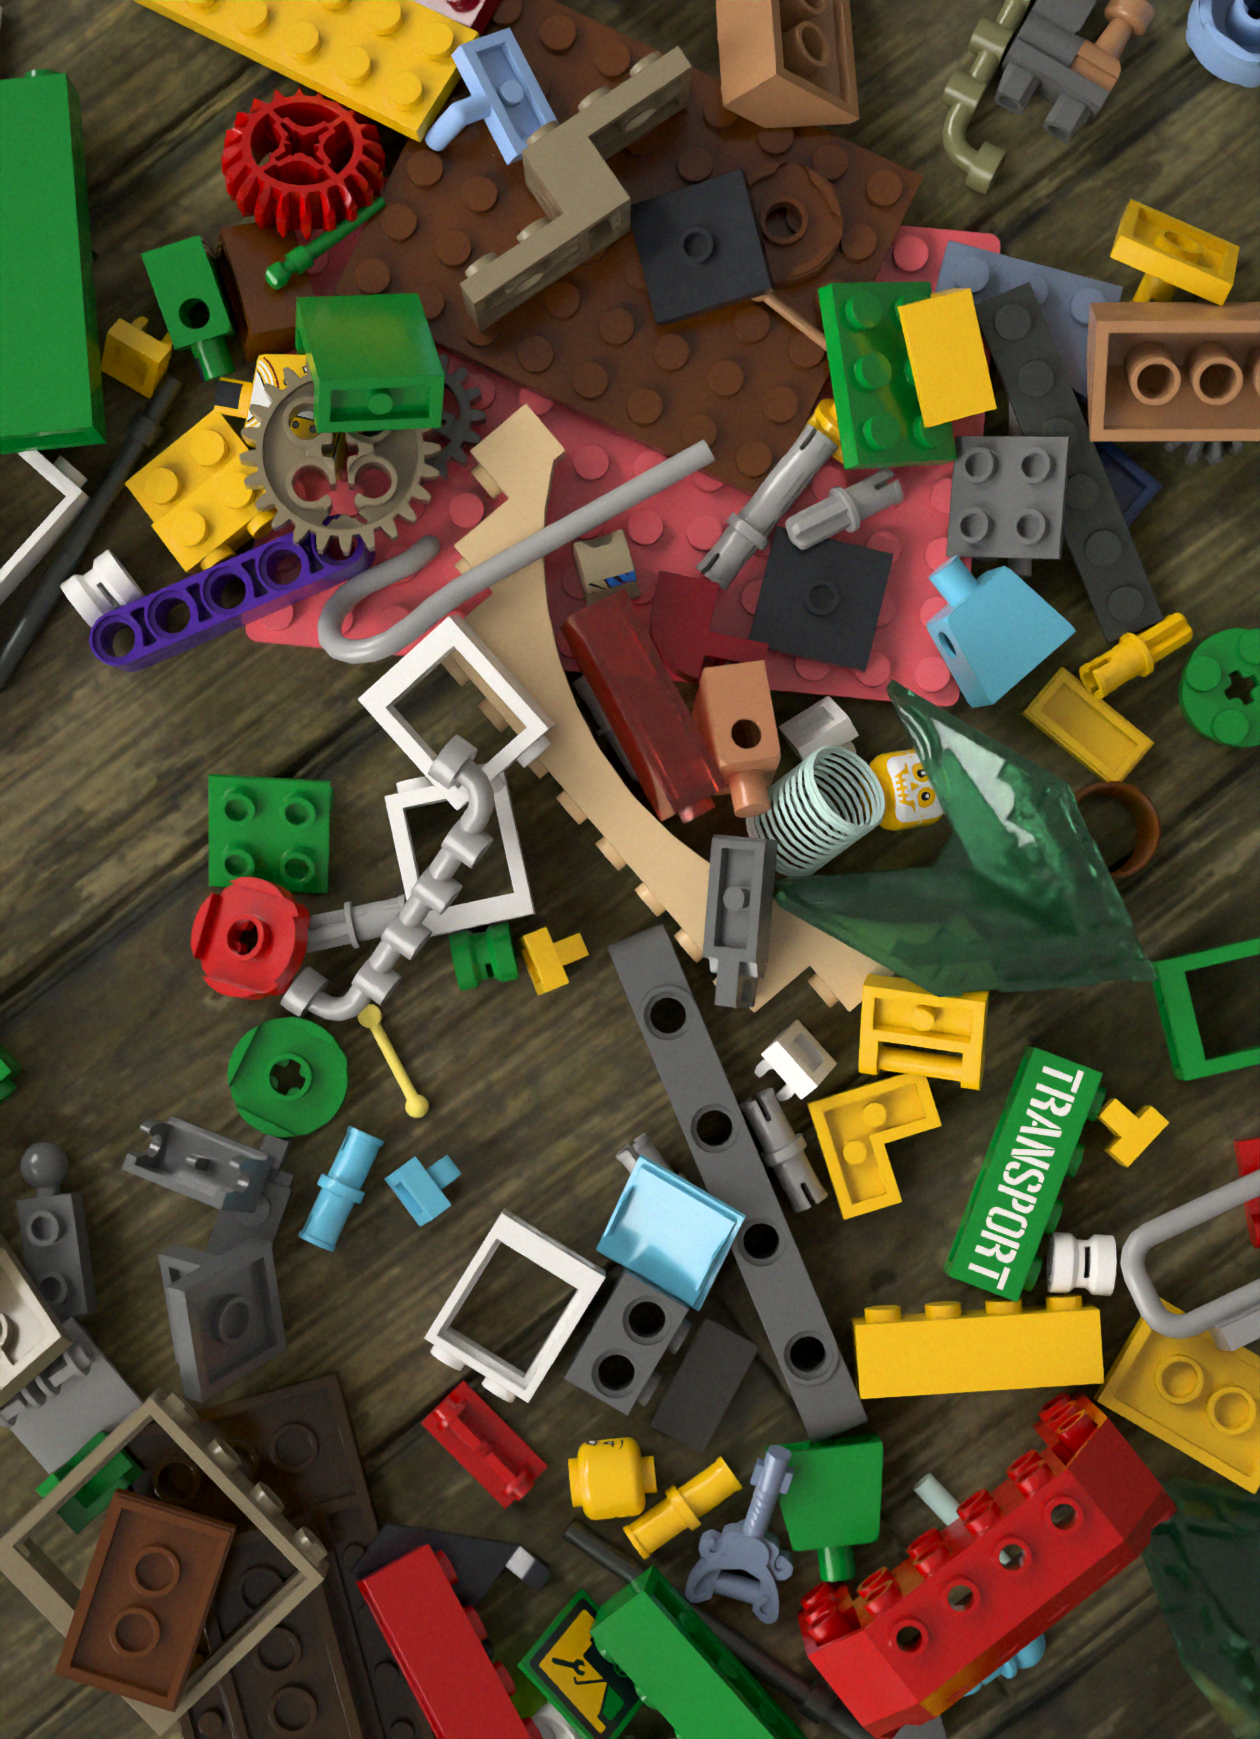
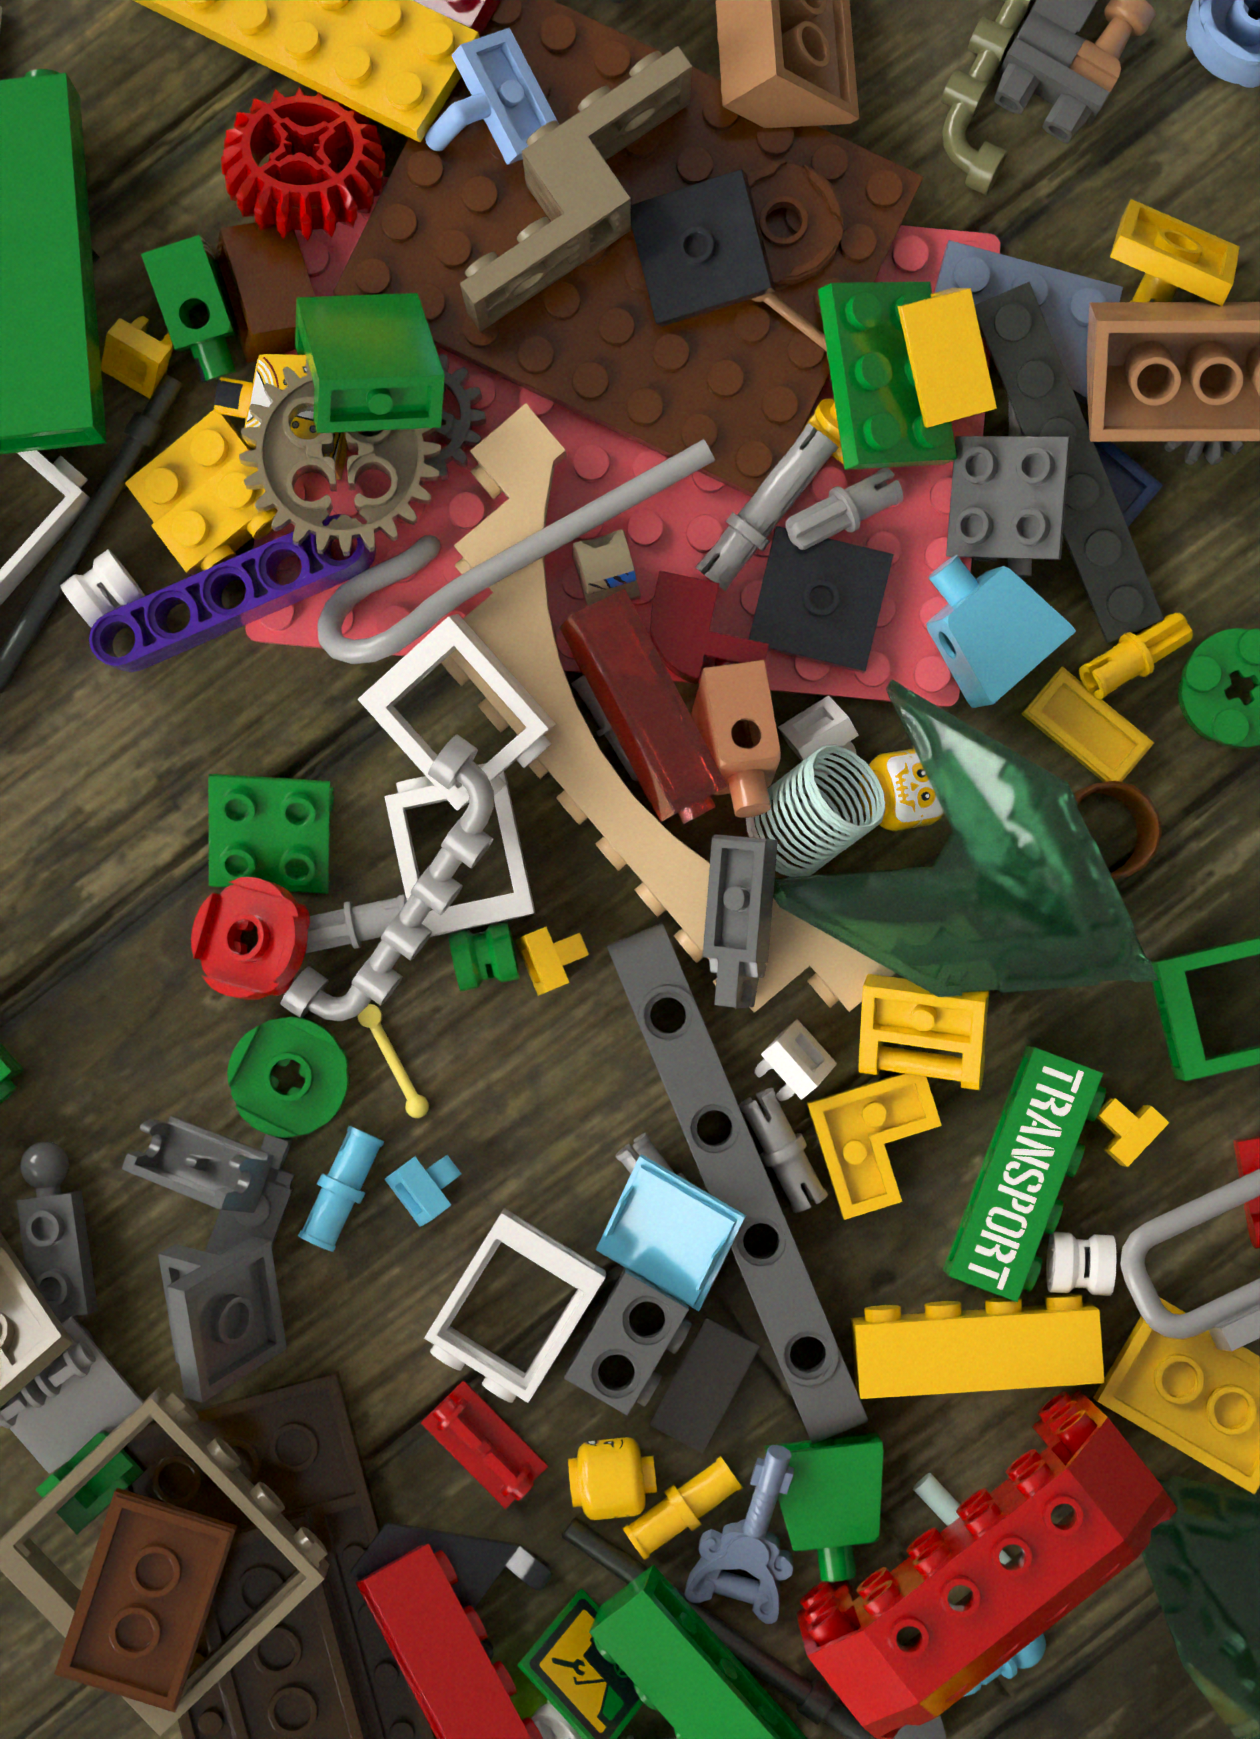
green piece [265,196,386,290] -> none

